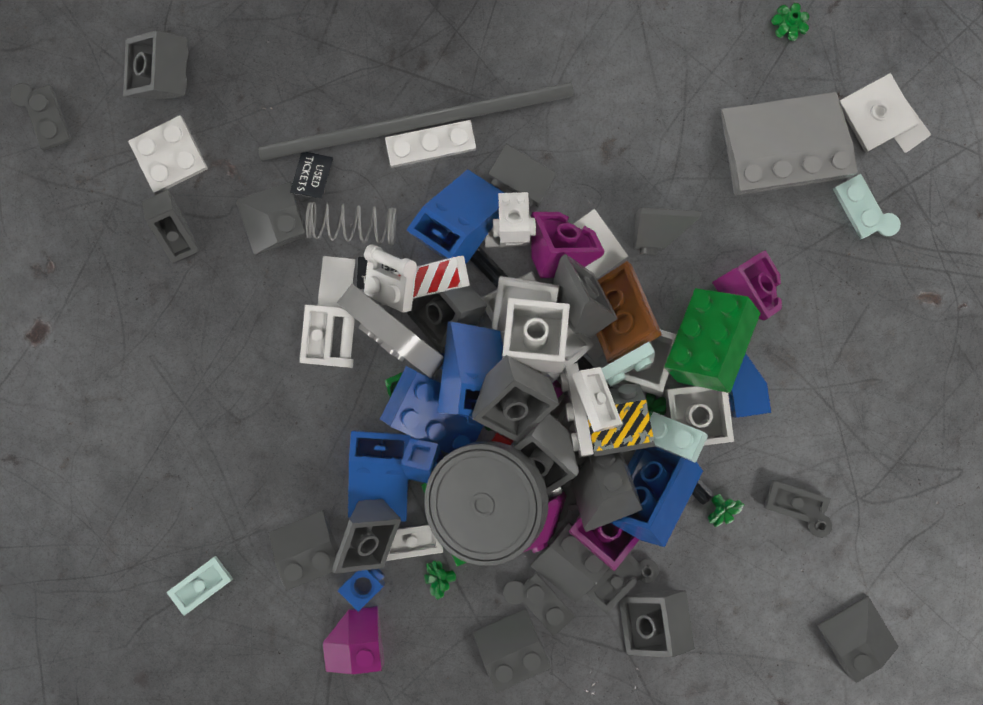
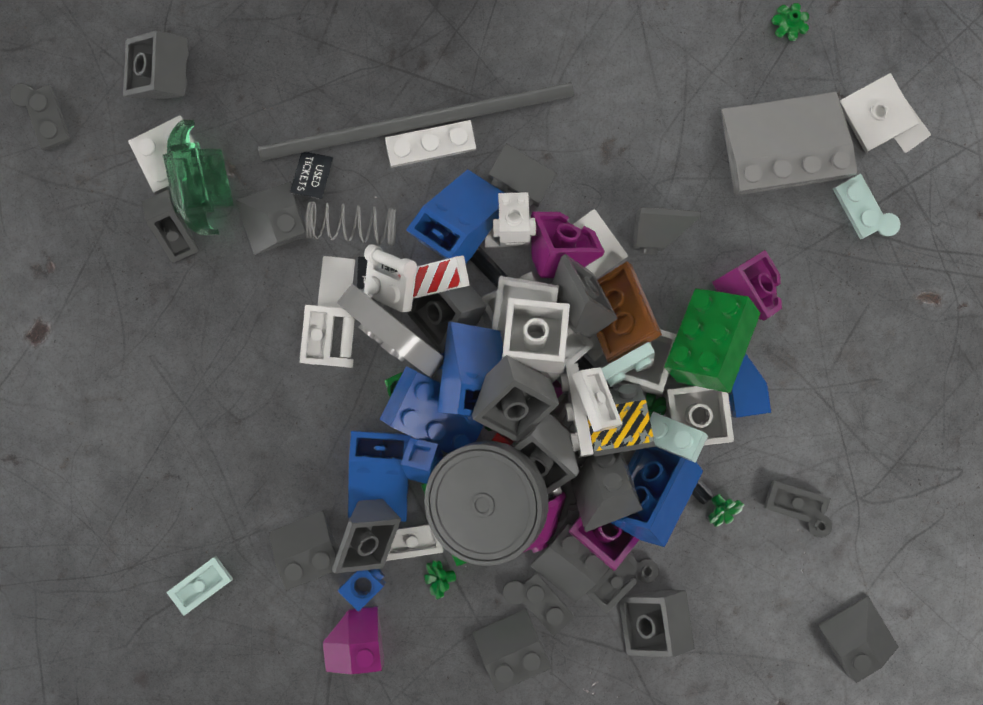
none -> clear green plate [163,119,234,236]

